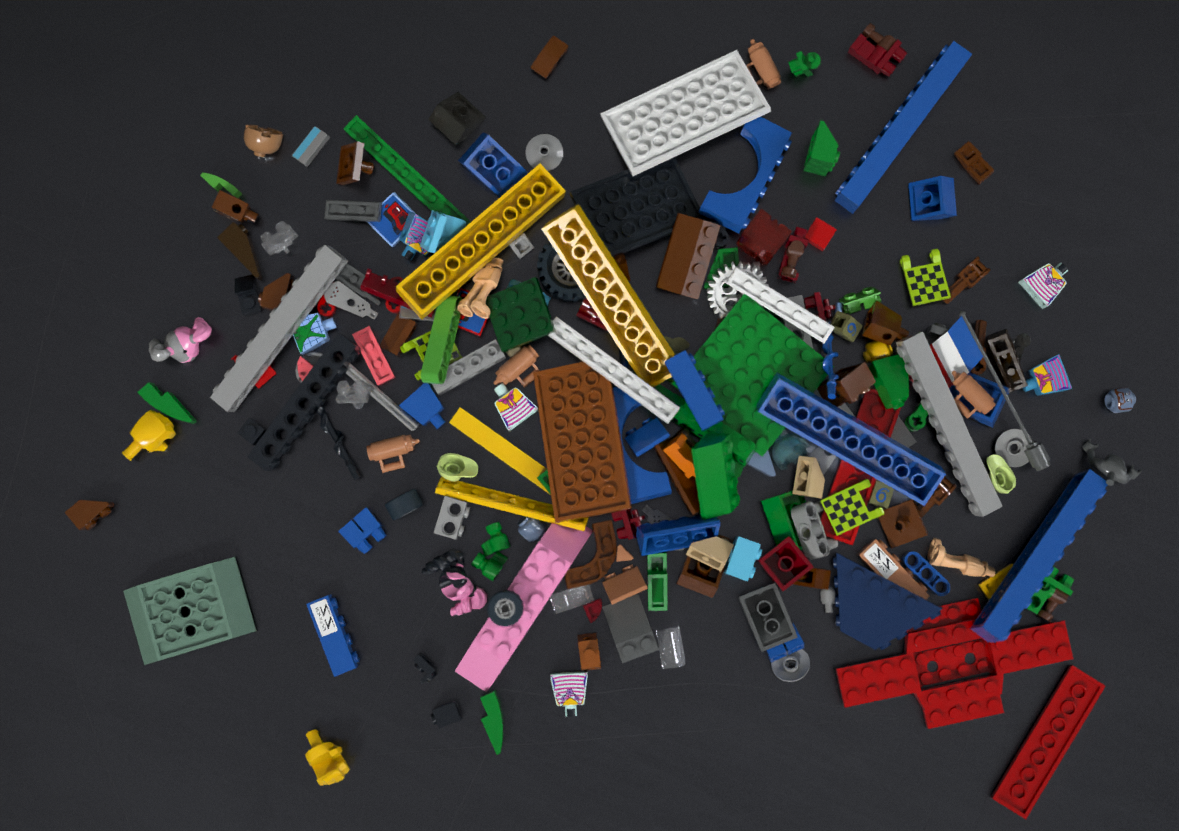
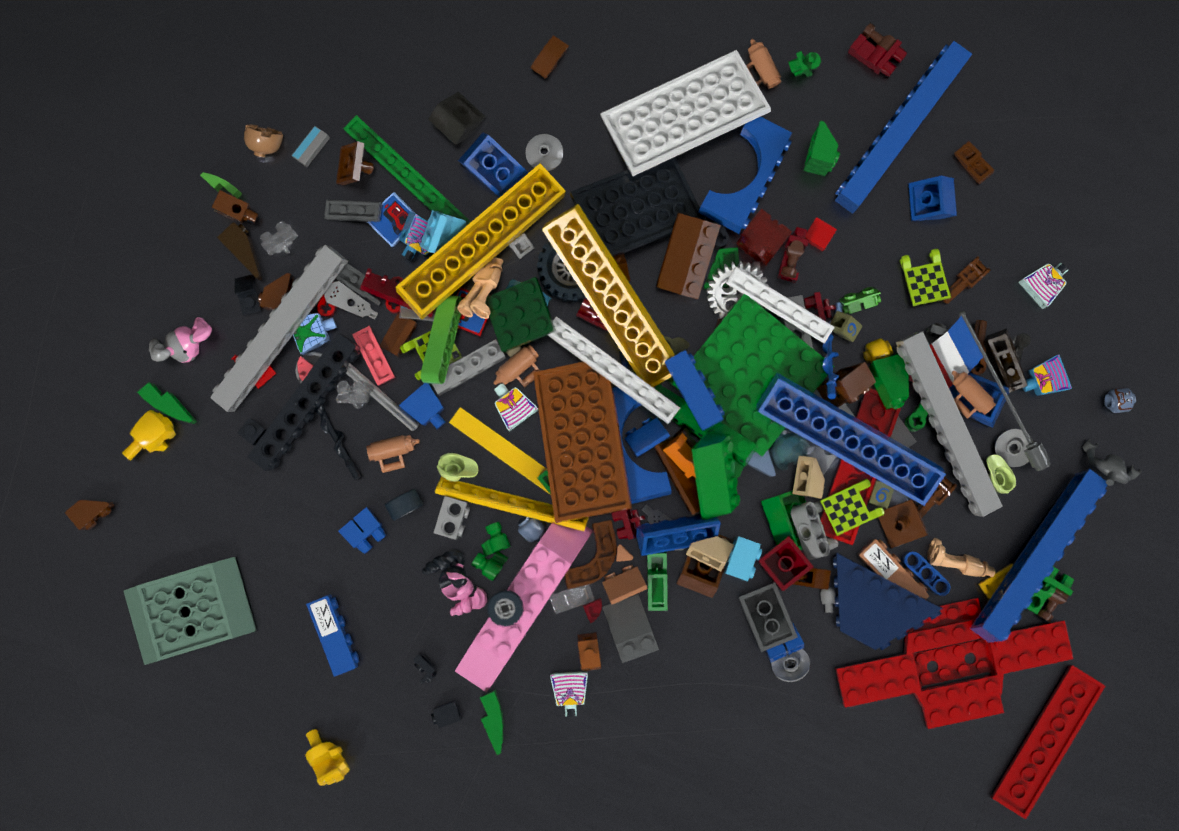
clear slope [656,627,686,669] -> none
reddish brown torso [862,301,909,345] -> none

